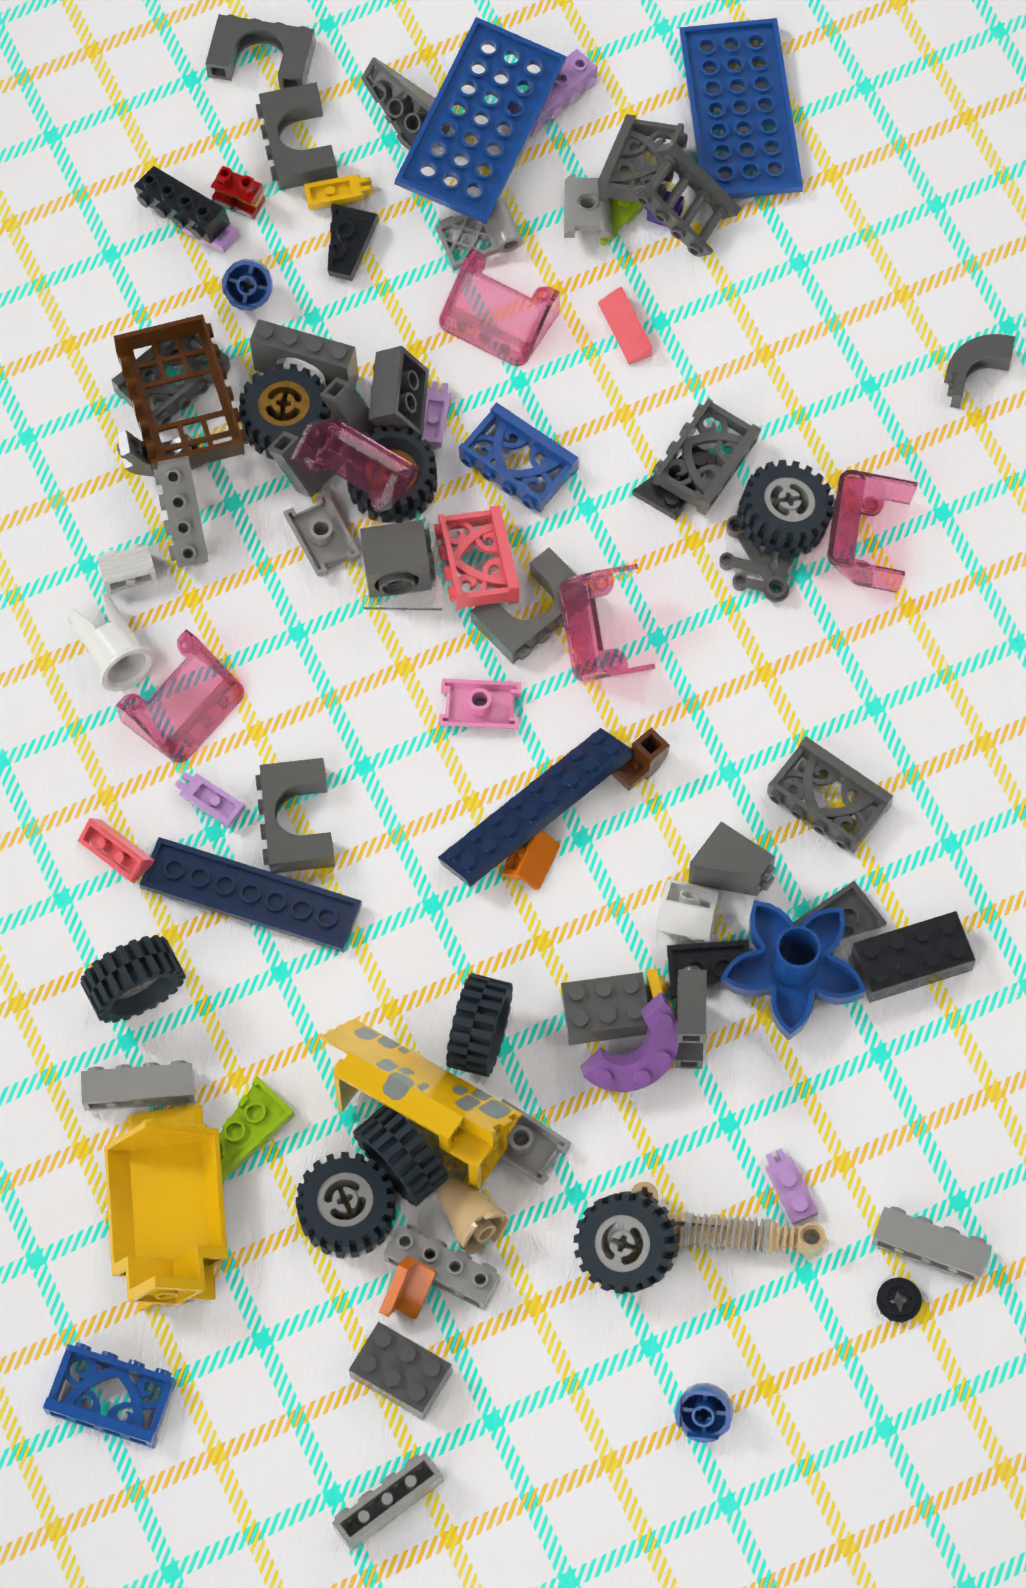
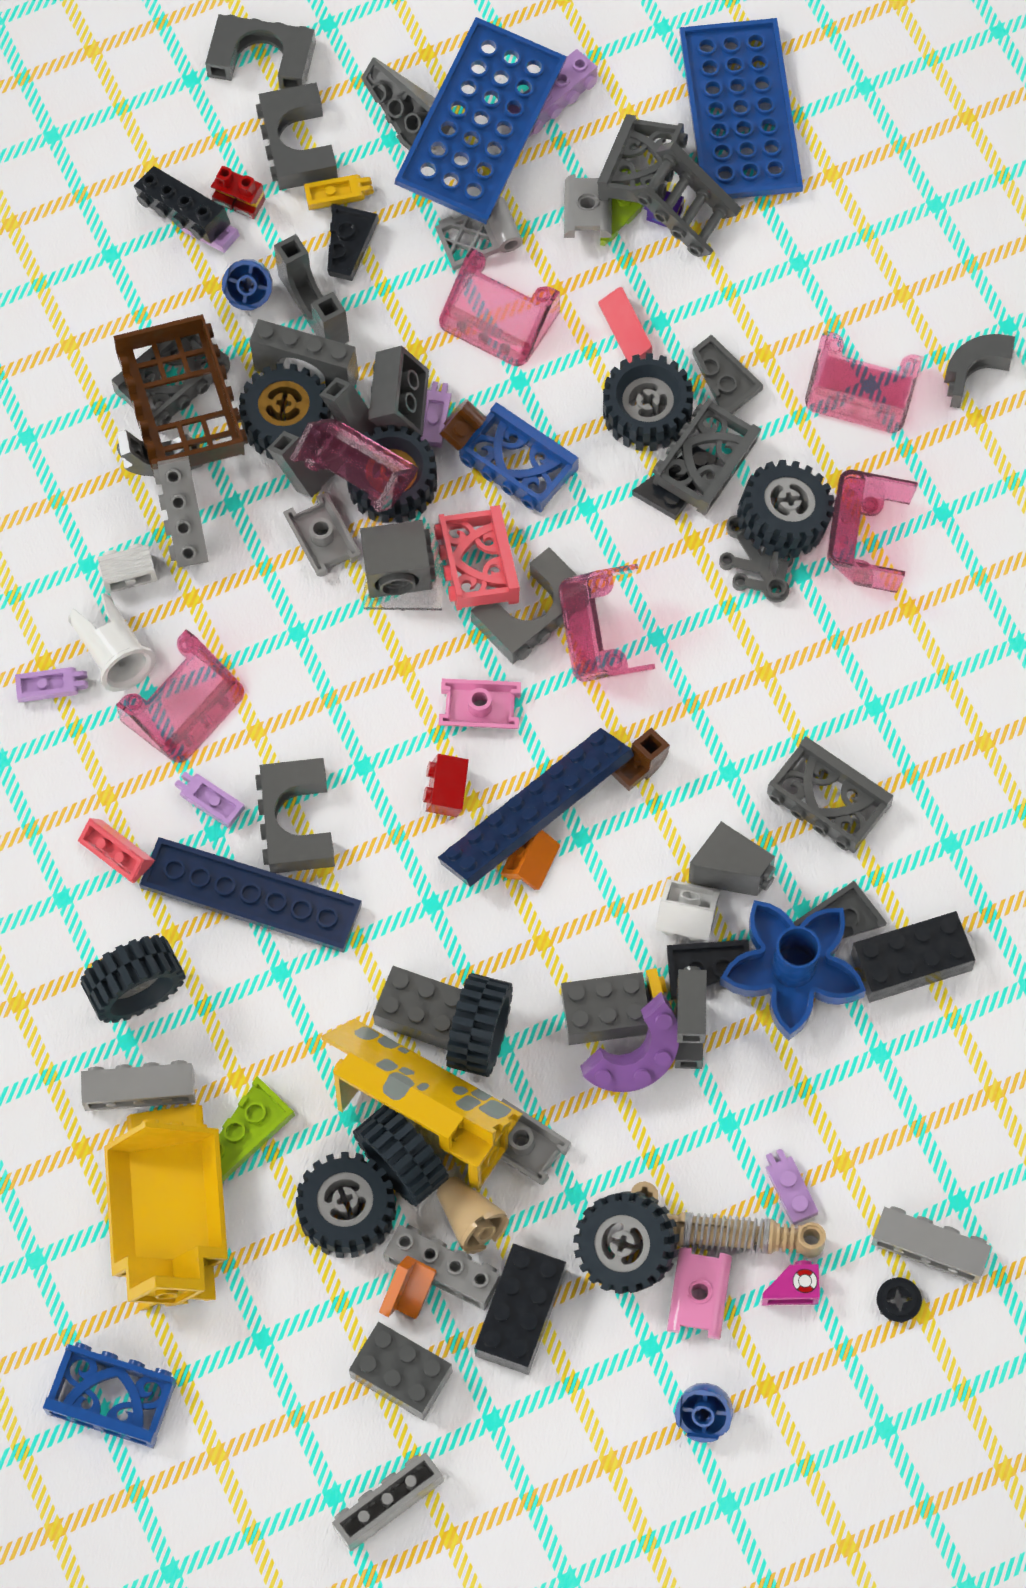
none -> lavender hinge [15,667,88,703]
none -> dark grey arch [274,234,349,344]
none -> dark grey brick [373,966,462,1050]
none -> red brick [423,754,469,817]
none -> reddish brown brick [439,399,487,451]
none -> black brick [474,1243,567,1375]
none -> black wheel [603,353,694,451]
none -> bright pink piece [667,1247,732,1340]
none -> dark grey wing [692,334,763,414]
none -> dark pink slope [761,1260,820,1305]
none -> clear pink windscreen [805,330,925,433]

